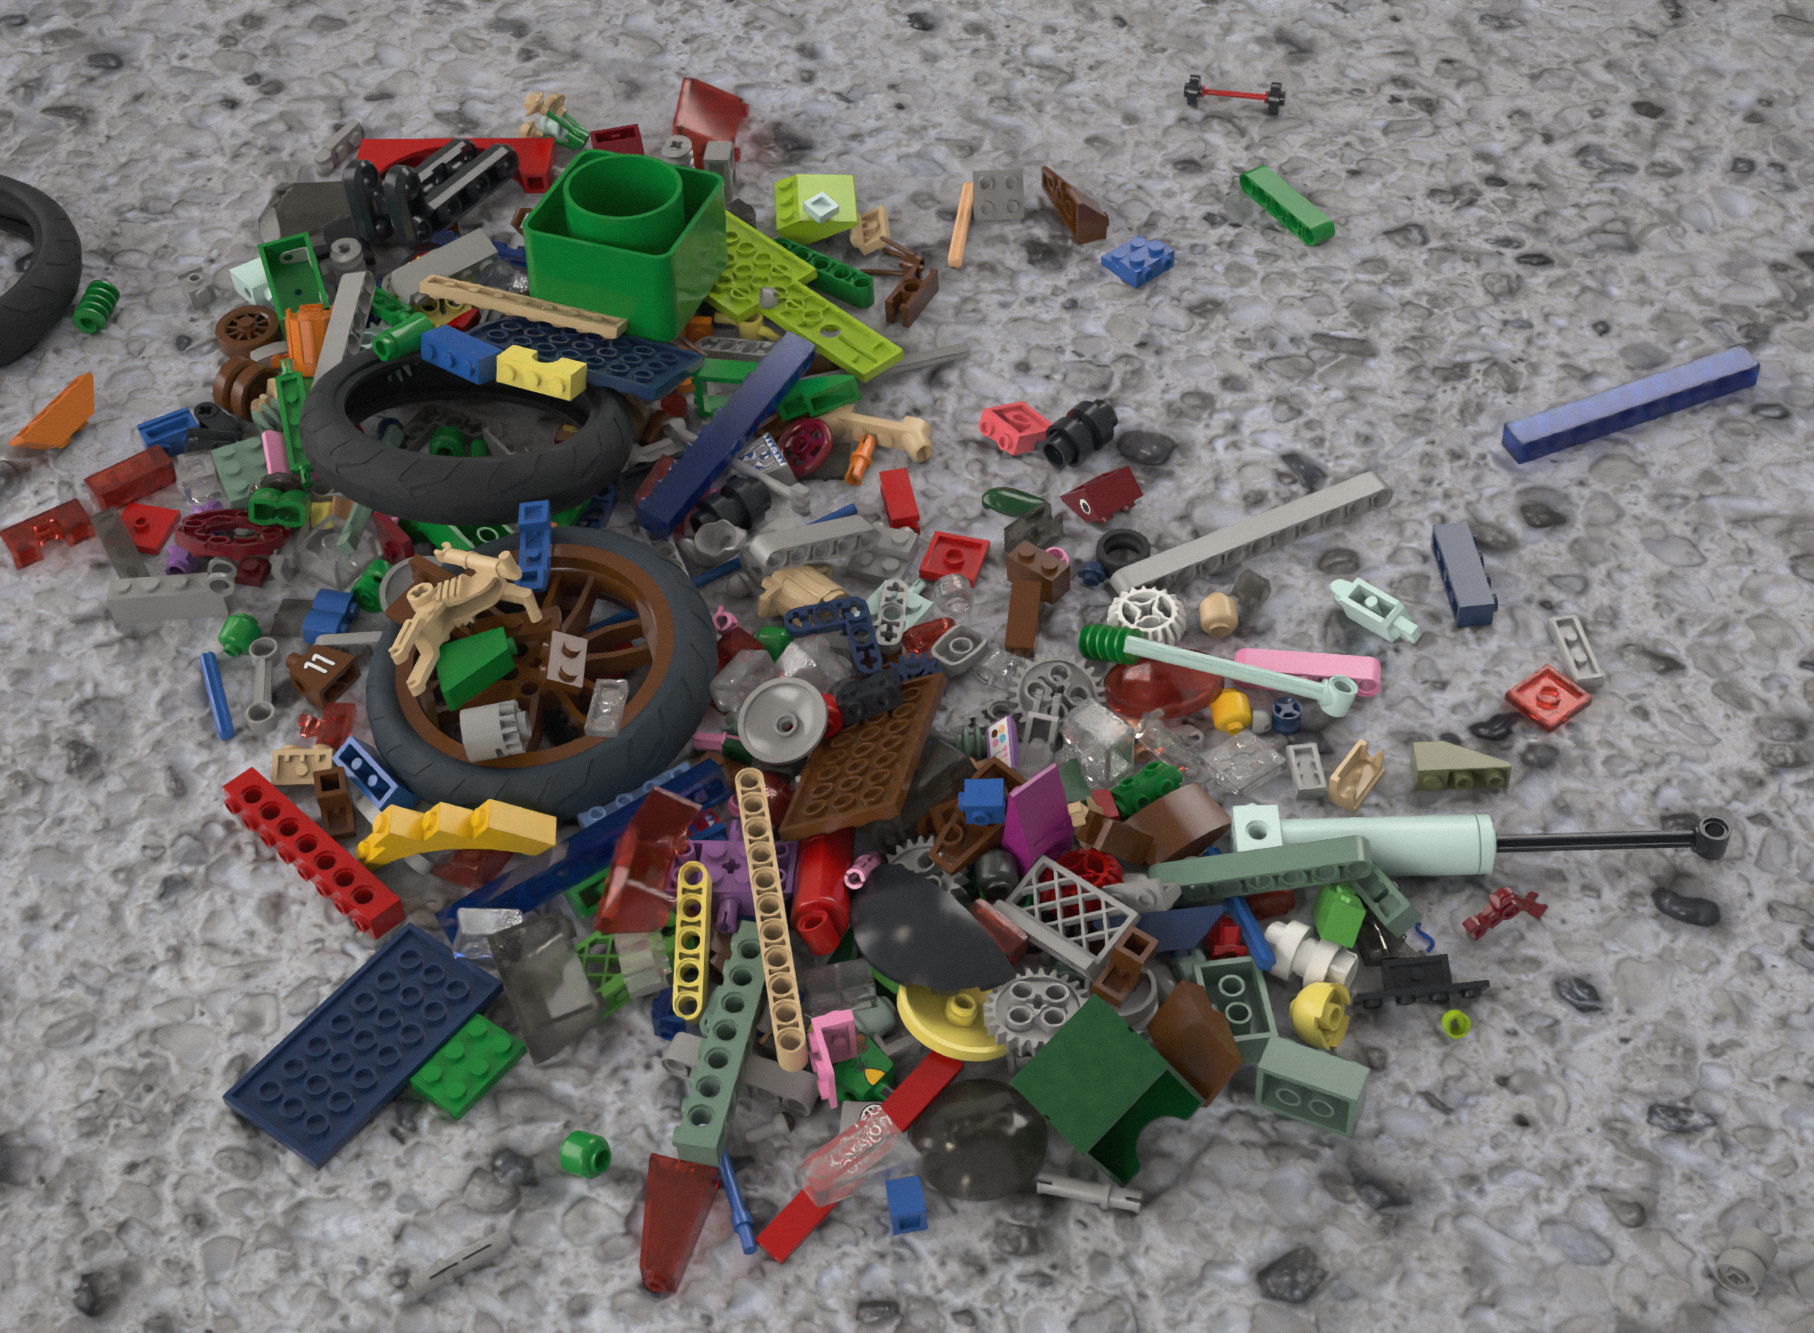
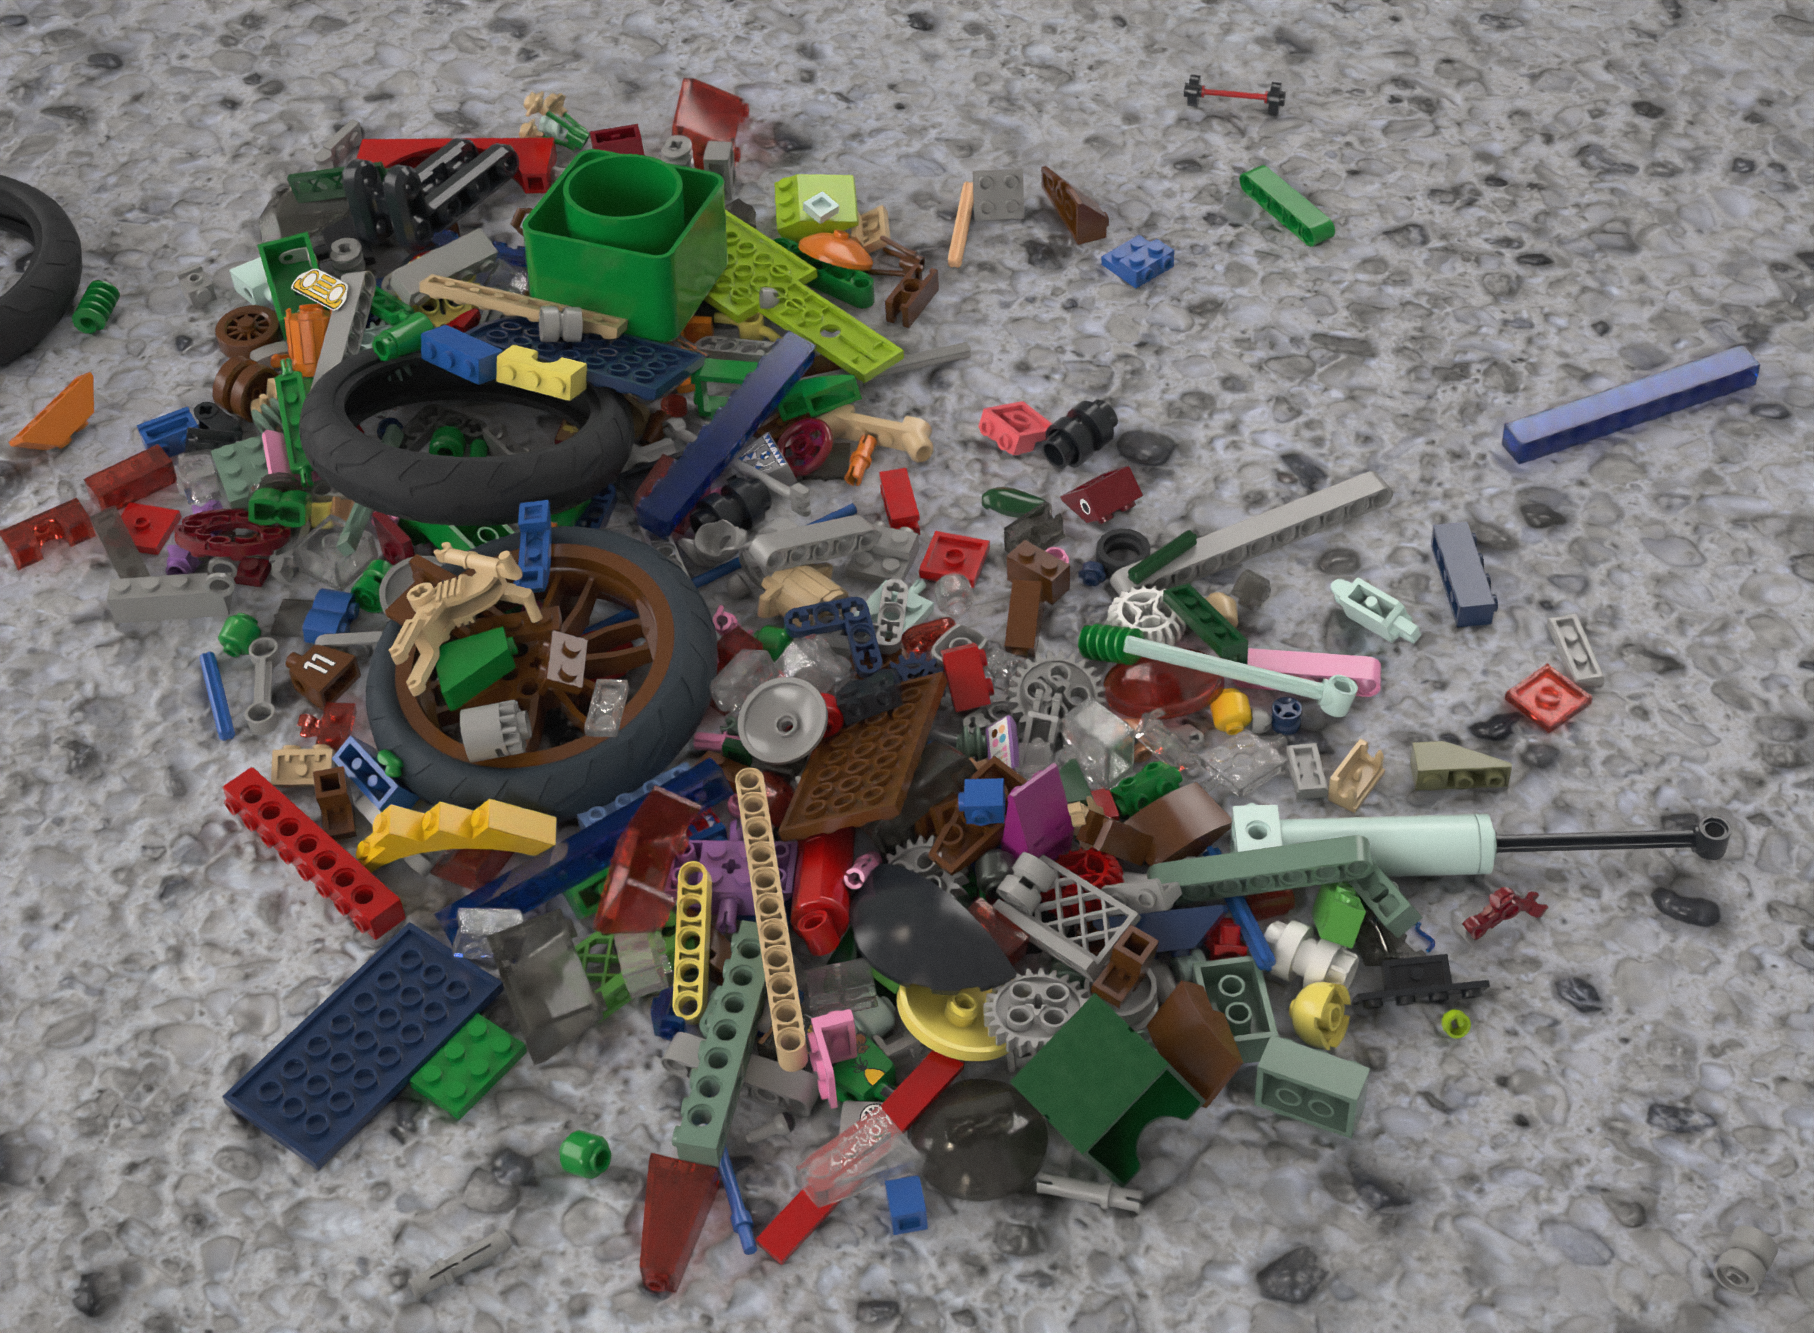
none -> dark green fence [287,161,390,203]
none -> sticker [291,269,348,311]
none -> green arm [377,749,404,777]
none -> light grey wheel [539,306,583,342]
none -> orange dish [798,230,873,270]
none -> red brick [941,643,994,712]
none -> light grey wheel [996,852,1057,915]
none -> dark green axle [1128,530,1197,584]
none -> dark green fence [1163,583,1248,664]

